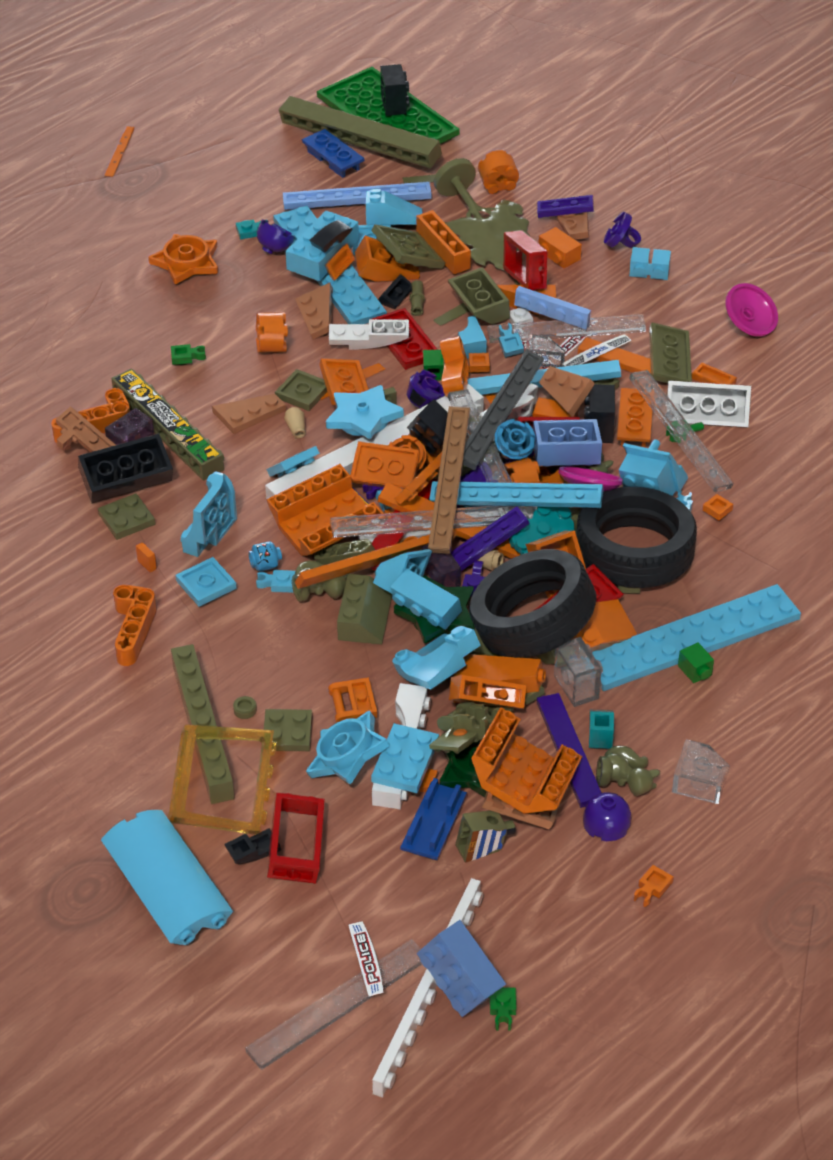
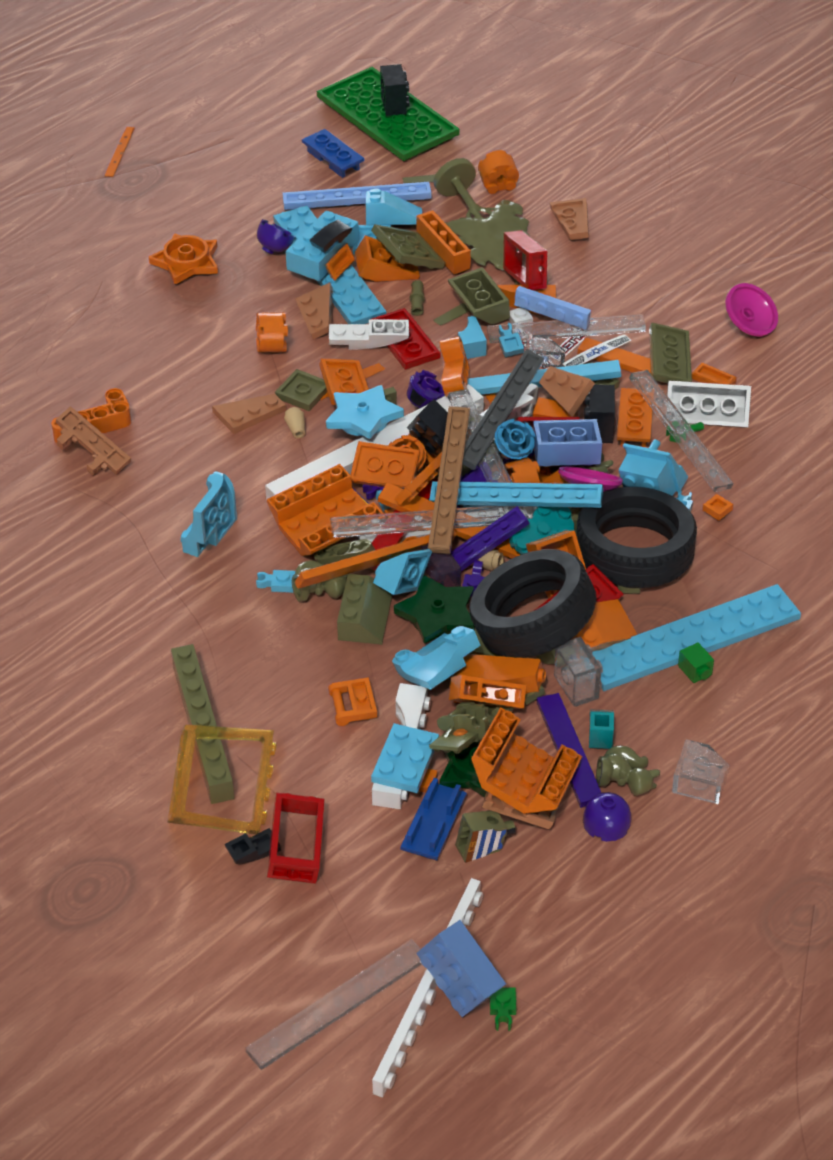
black brick [78,433,173,504] -> none
olive plate [98,493,155,540] -> none
medium azure cylinder [101,810,233,945] -> none
clear purple brick [105,408,154,445] -> none
brick [111,368,225,481] -> none
orange beam [113,585,157,666] -> none
orange tile [136,542,157,573] -> none
green plate [171,344,206,365] -> none
medium azure plate [175,557,237,607] -> none
olive tile [233,696,257,719] -> none
teal plate [236,220,261,240] -> none
dark azure head [248,541,282,572] -> none
olive plate [262,709,312,751] -> none
medium azure plate [266,446,319,478] -> none
olive brick [278,96,442,168] -> none
medium azure plate [306,711,390,784] -> none
sticker [348,921,383,997] -> none
black slope [378,274,412,309] -> none
medium azure brick [390,568,462,630] -> none
green brick [423,350,444,381] -> none
orange plate [469,353,490,373] -> none
dark purple tile [537,195,594,218] -> none
orange brick [539,227,582,269] -> none
dark purple tile [604,211,641,248] -> none
medium azure piece [629,247,671,280] -> none
orange plate [634,865,674,907] -> none

